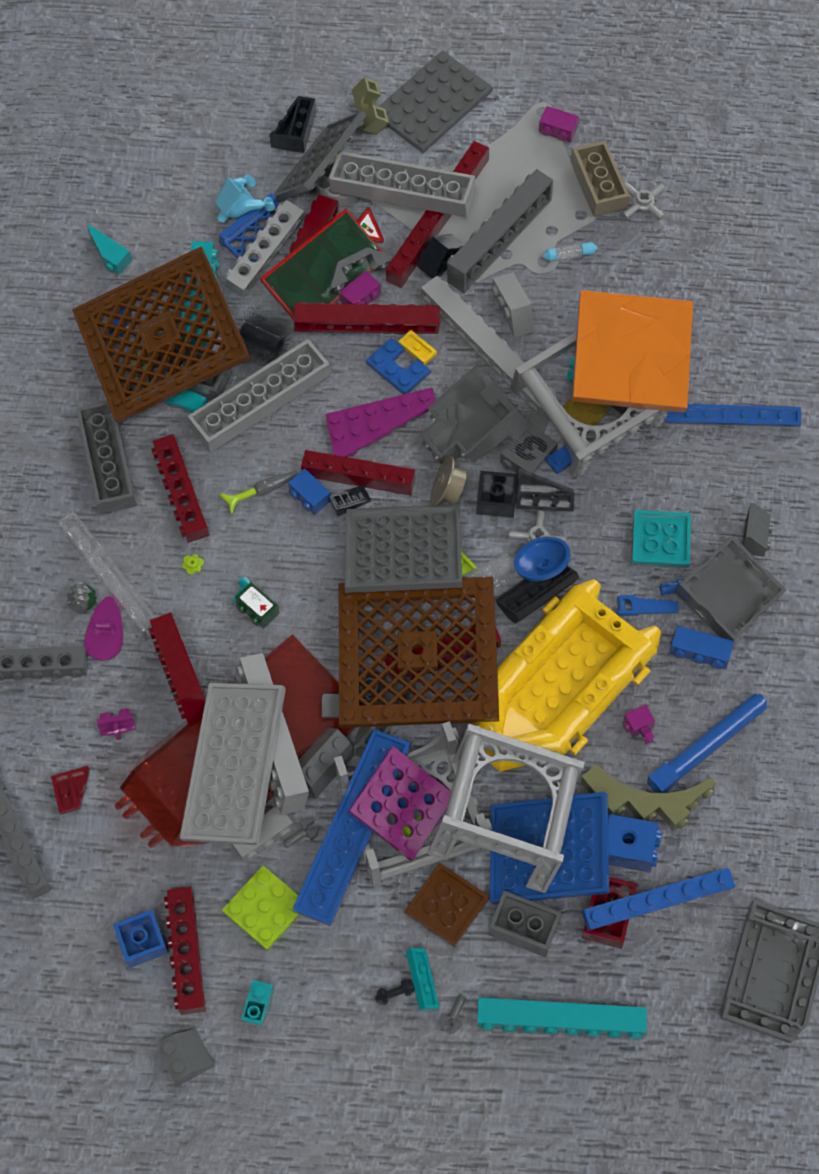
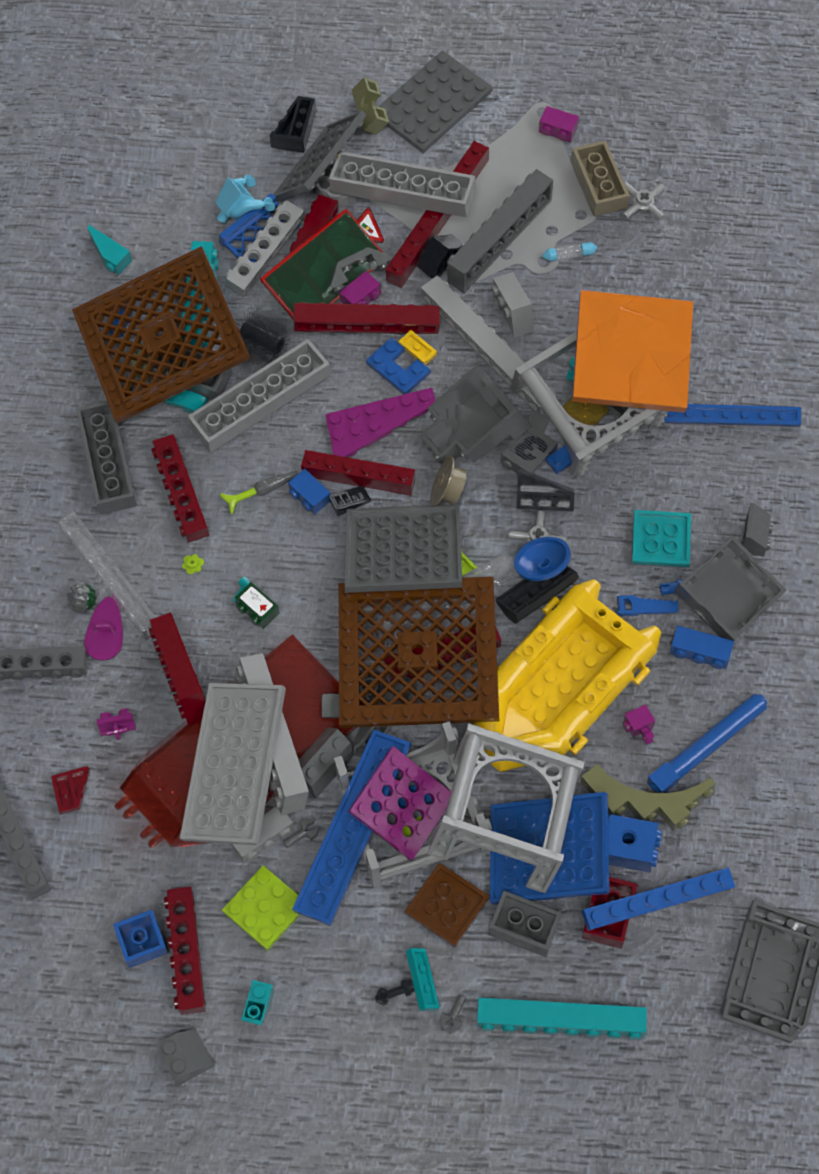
black brick [476,471,518,518] -> none

